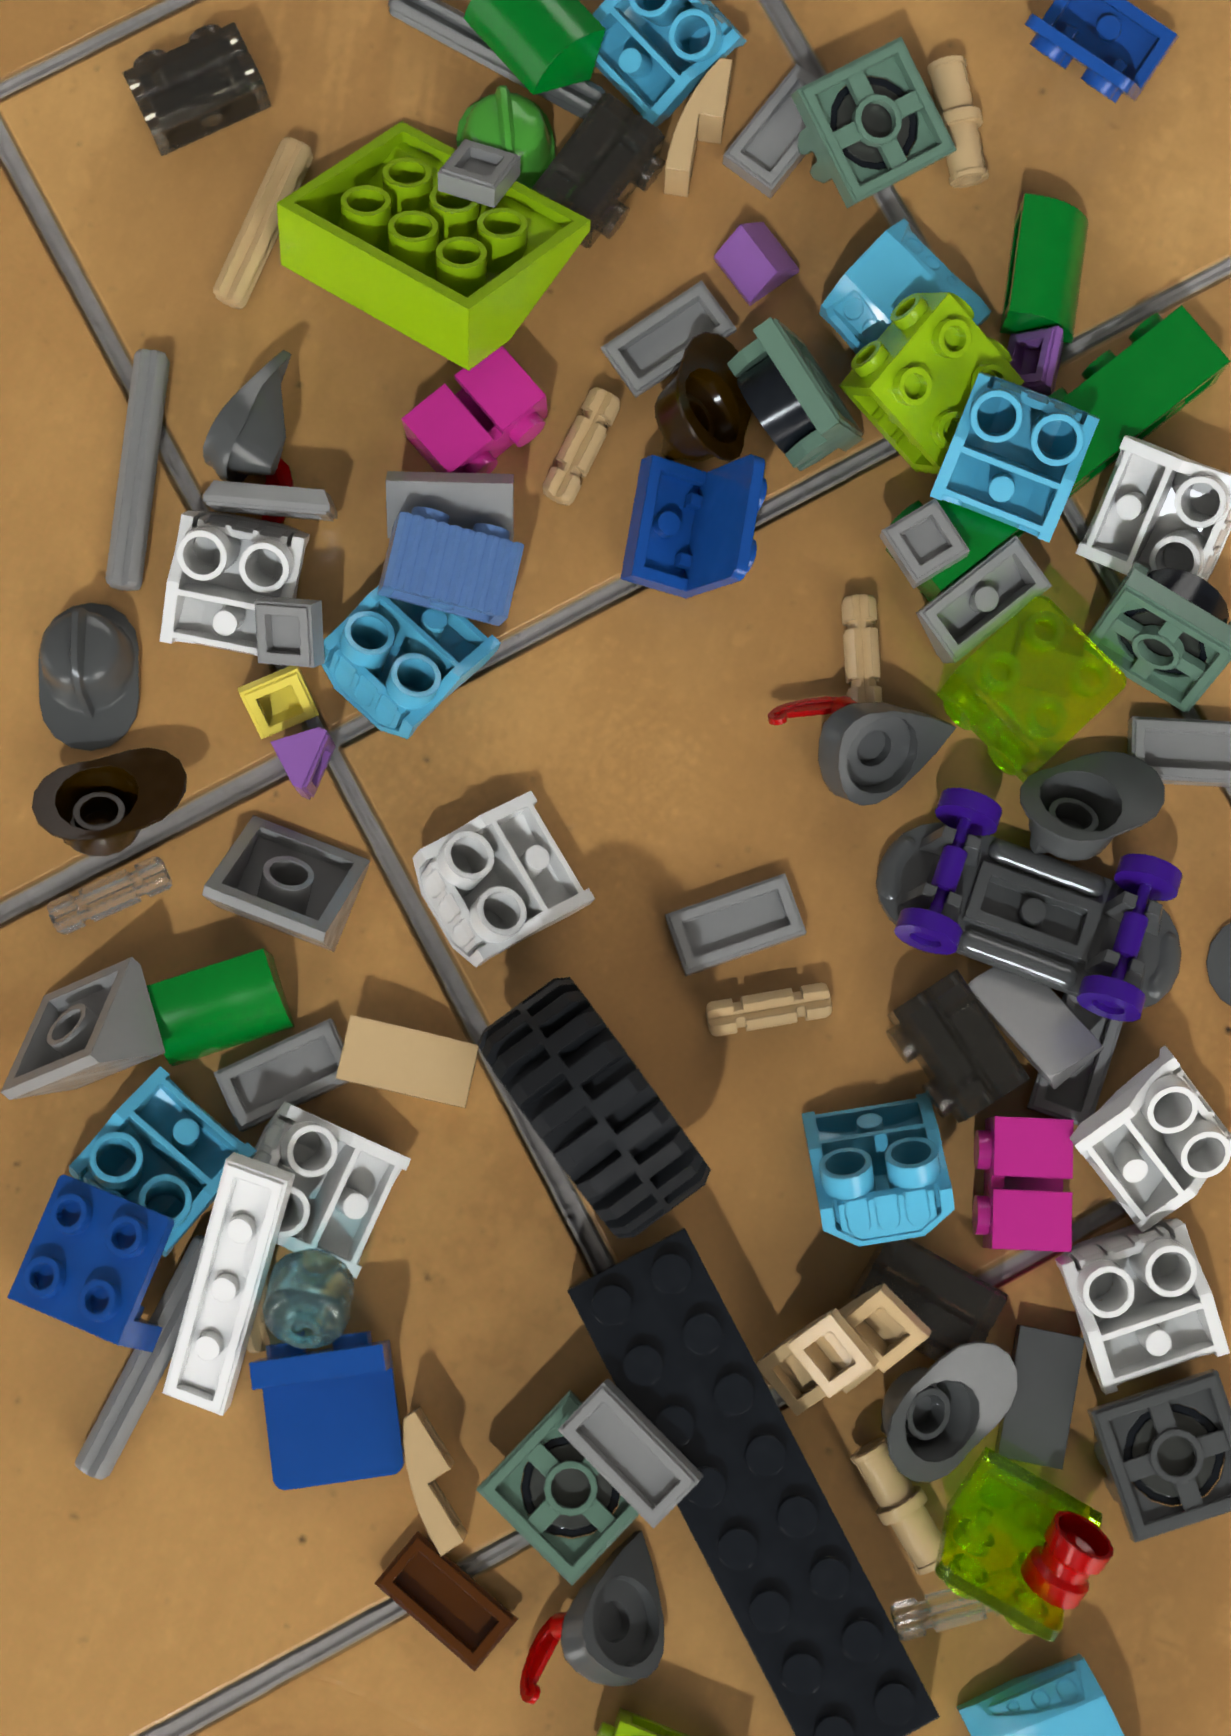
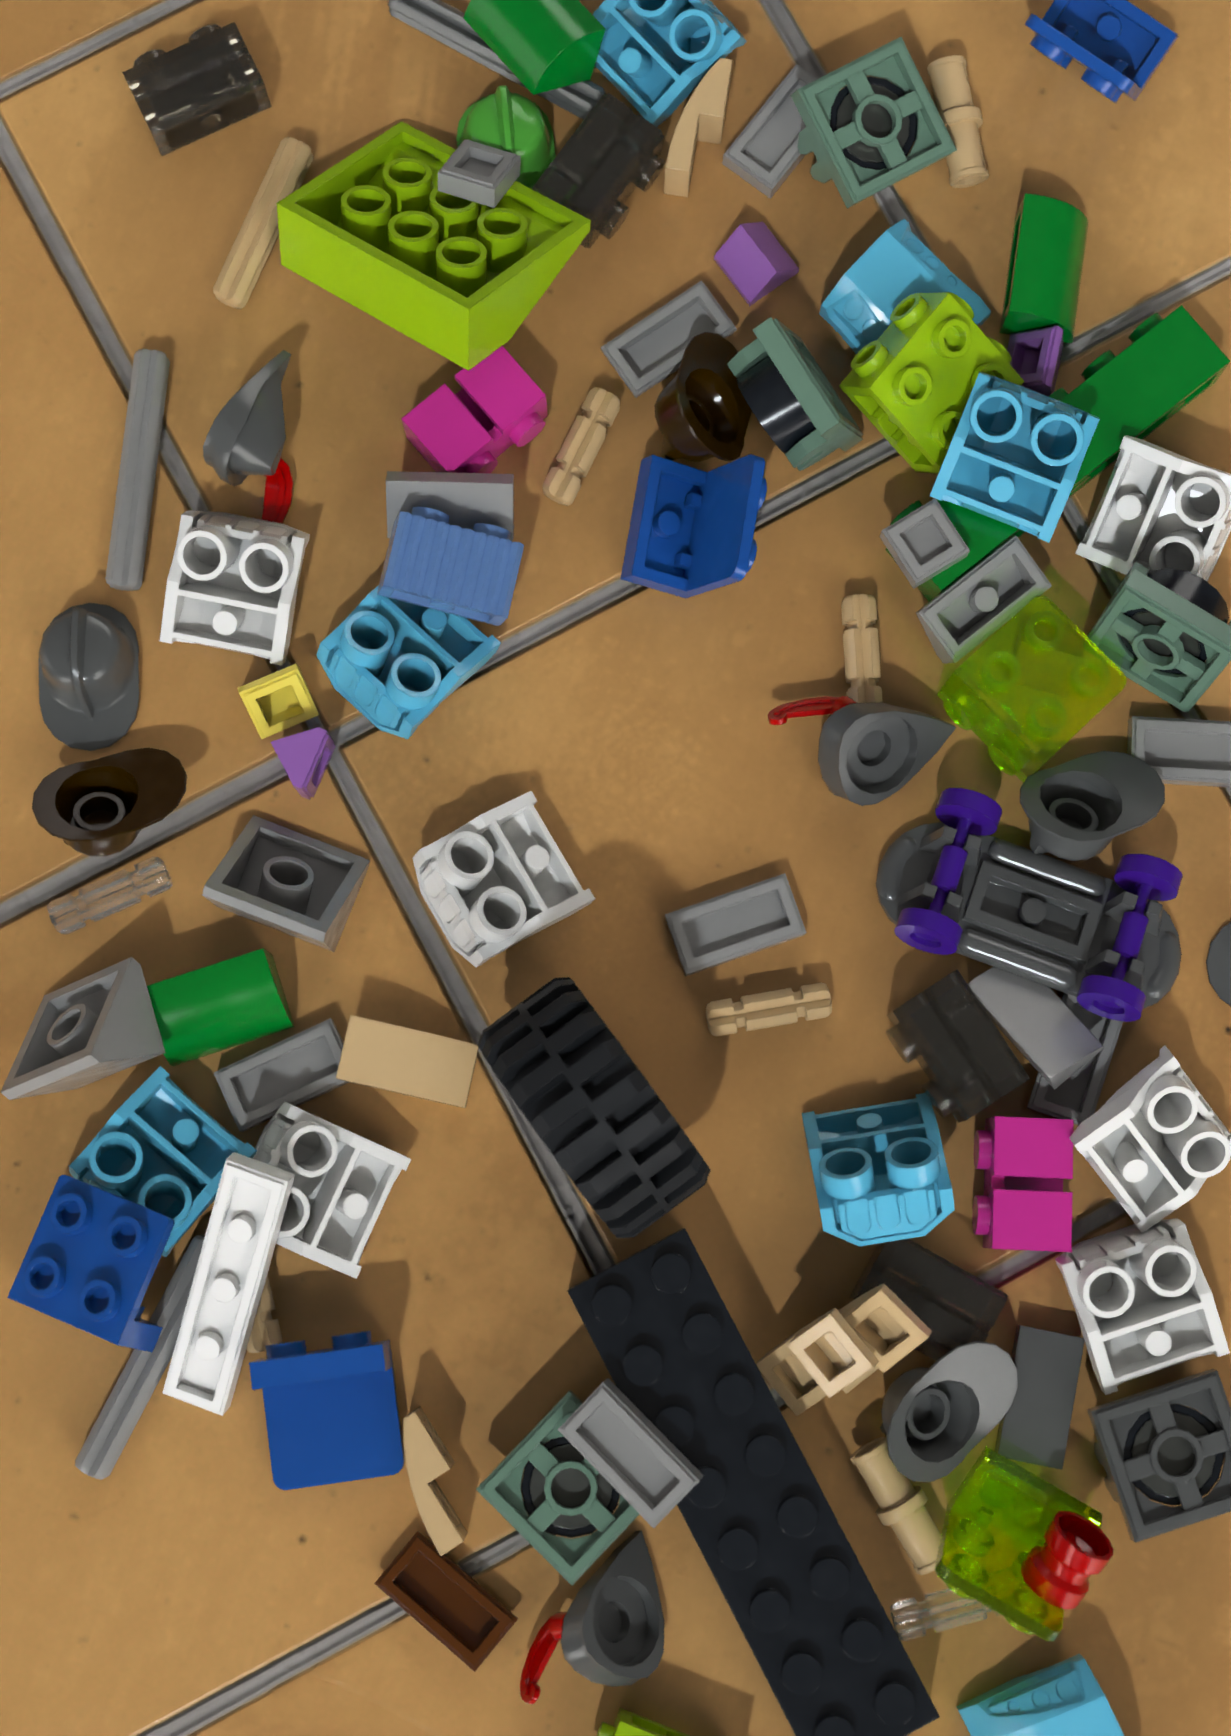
light grey tile [203,480,338,521] -> none
light grey tile [254,596,325,668] -> none
clear light blue head [262,1248,355,1349] -> none

